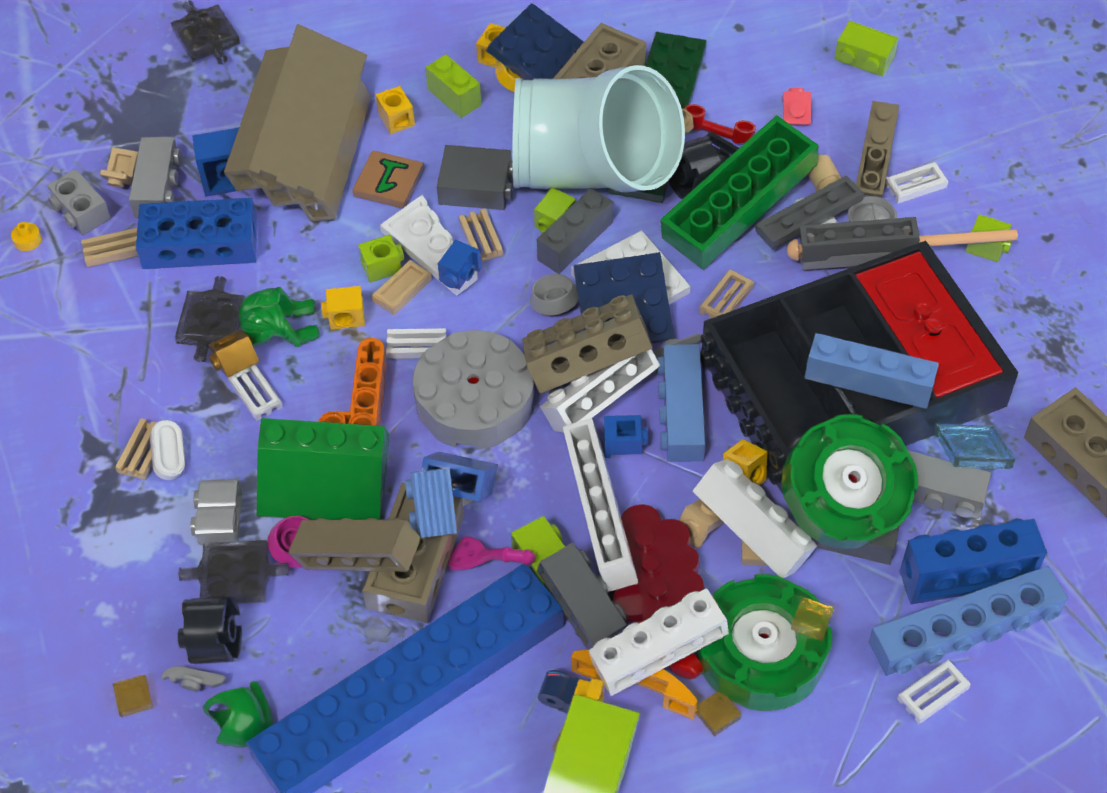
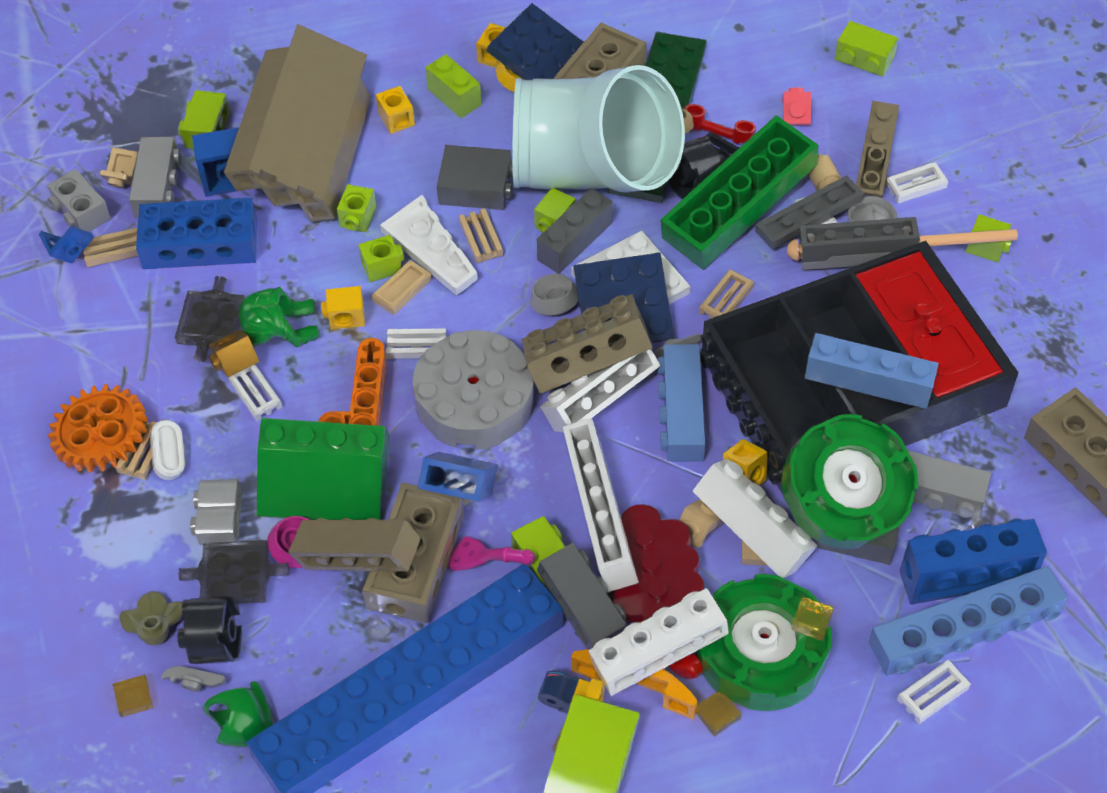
yellow tile [11,222,42,251] -> none
clear smoke plate [171,0,240,64] -> none
medium nougat tile [352,150,424,209] -> none
medium blue brick [405,468,457,538] -> none
blue brick [437,239,482,290] -> none
blue brick [604,415,648,458] -> none
clear light blue tile [934,424,1015,469] -> none
none -> blue bracket [39,226,94,263]
none -> orange gear [48,384,148,473]
none -> olive plate [119,591,183,645]
none -> lime brick [178,90,230,149]
none -> lime brick [337,184,377,232]

